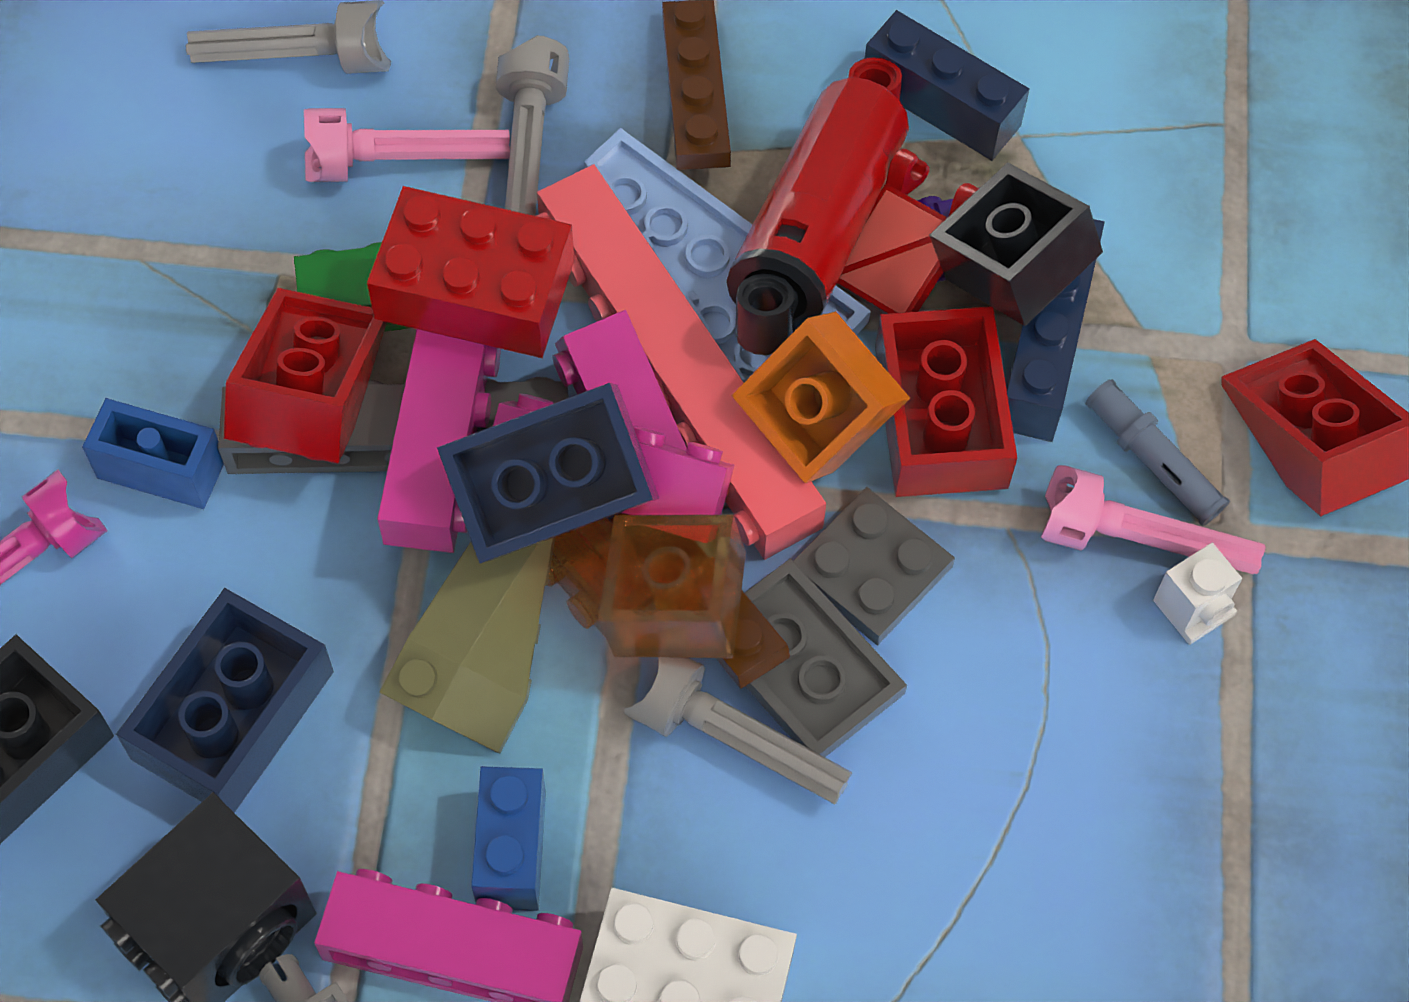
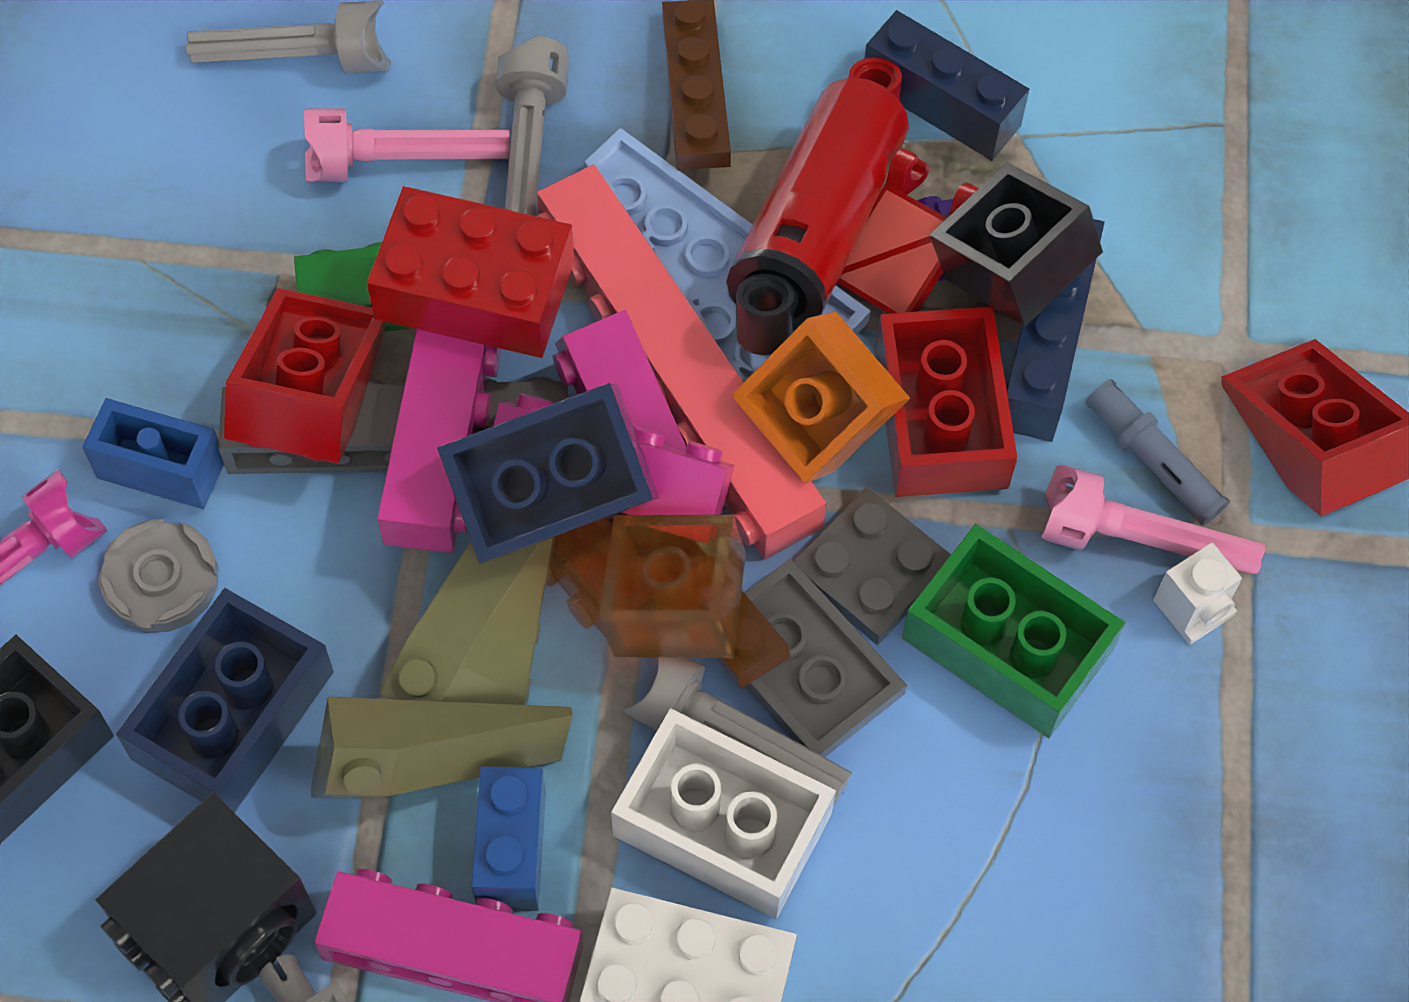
none -> light grey tile [98,519,219,633]
none -> olive wedge [311,697,573,800]
none -> white brick [611,708,836,920]
none -> green brick [902,523,1126,738]

